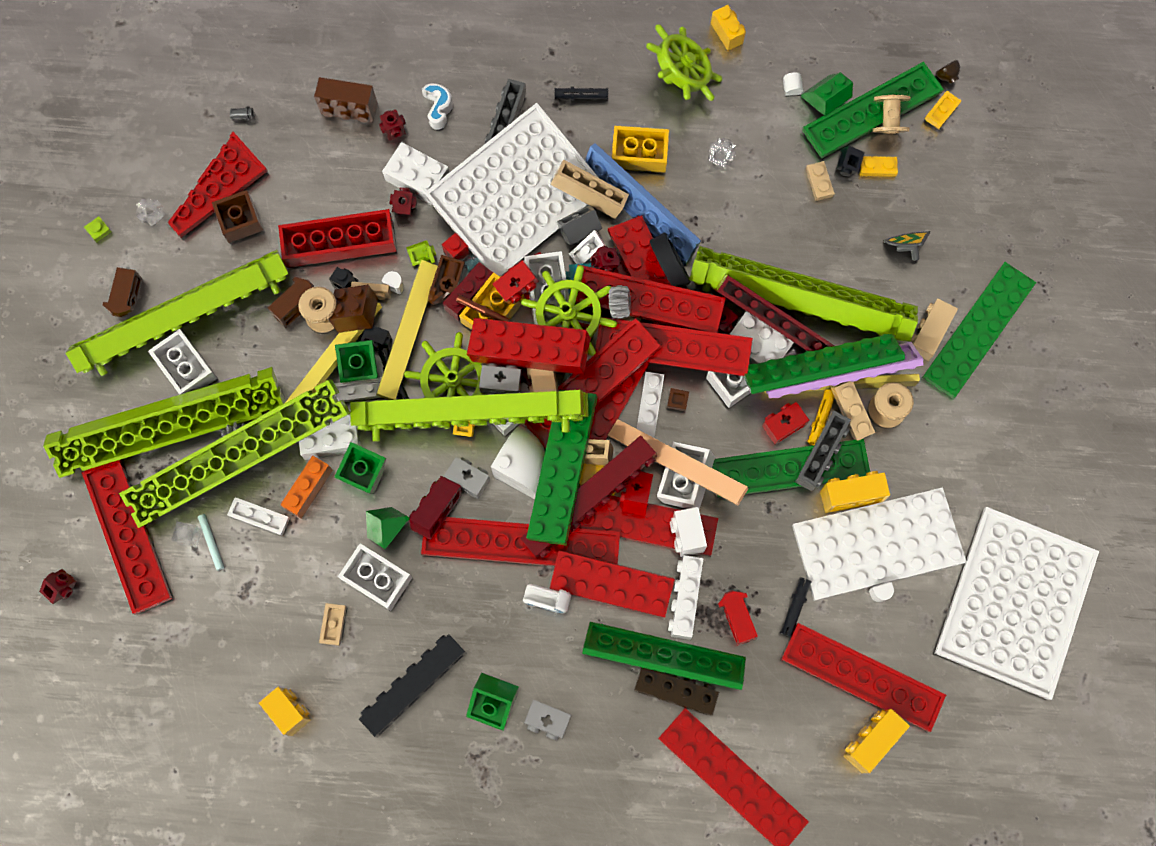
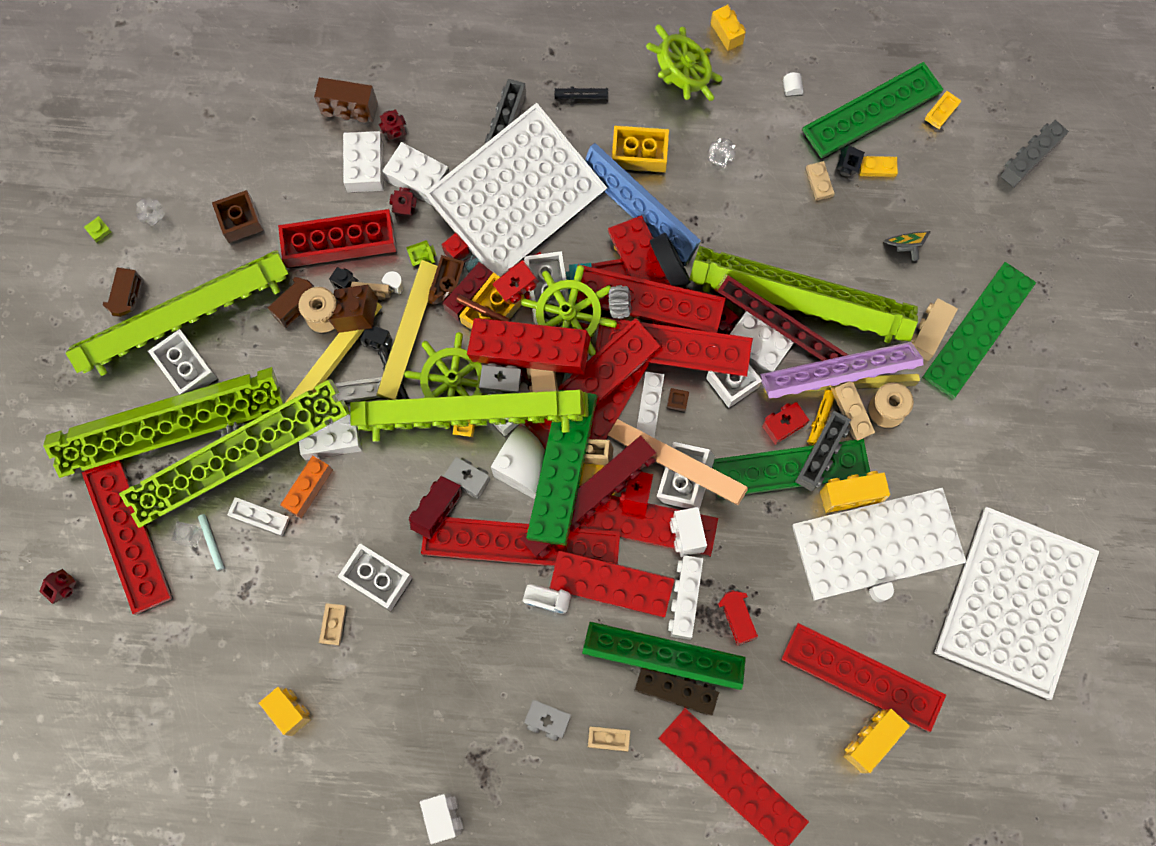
red wing [168,132,268,238] -> none
dark grey pin [230,106,254,121] -> none
green slope [334,442,386,494] -> none
green slope [335,340,378,383] -> none
black brick [359,634,467,738] -> none
green slope [366,507,410,549] -> none
white animal [422,83,453,130] -> none
green slope [466,672,519,731] -> none
tan brick [550,159,629,219] -> none
dark grey brick [557,205,603,245] -> none
white slope [569,230,606,264] -> none
dark red brick [590,246,620,272] -> none
green plate [743,334,905,394] -> none
black pin [780,577,812,638] -> none
green slope [801,72,853,116] -> none
tan hose [873,95,911,134] -> none
dark brown brick [935,60,960,84] -> none
none -> white brick [343,131,384,193]
none -> white brick [420,793,463,844]
none -> tan plate [588,726,630,752]
none -> dark grey brick [1001,120,1069,188]

